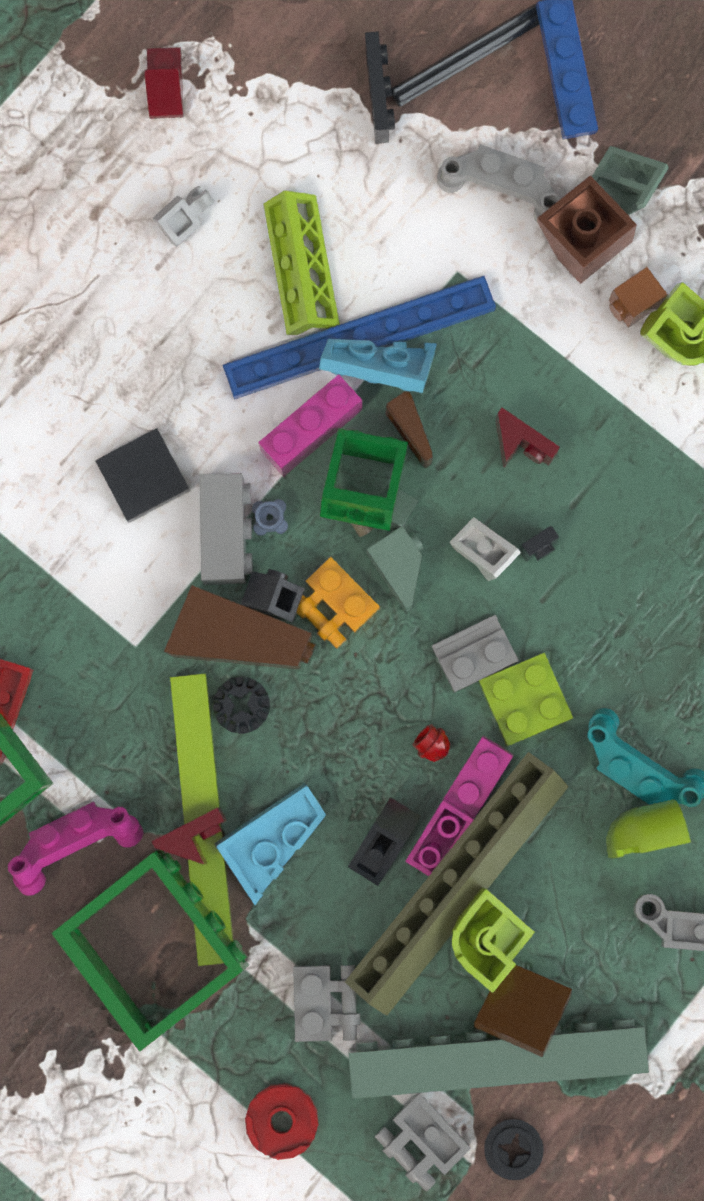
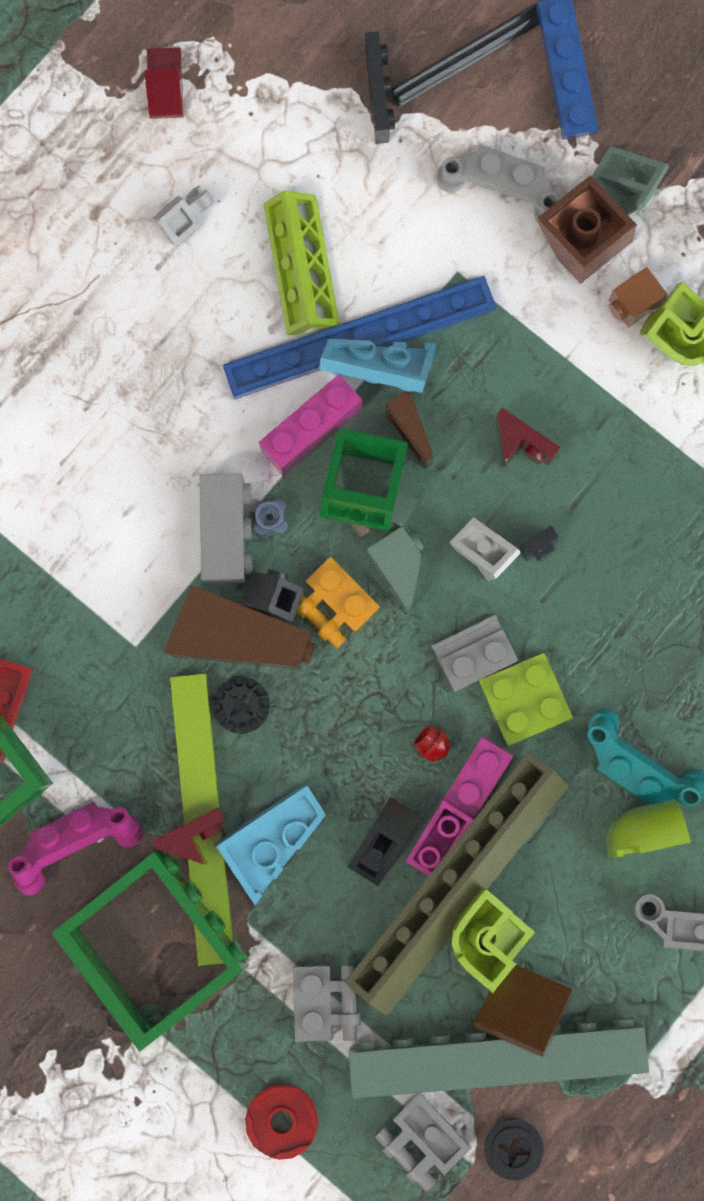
black tile [95,428,190,523] -> none

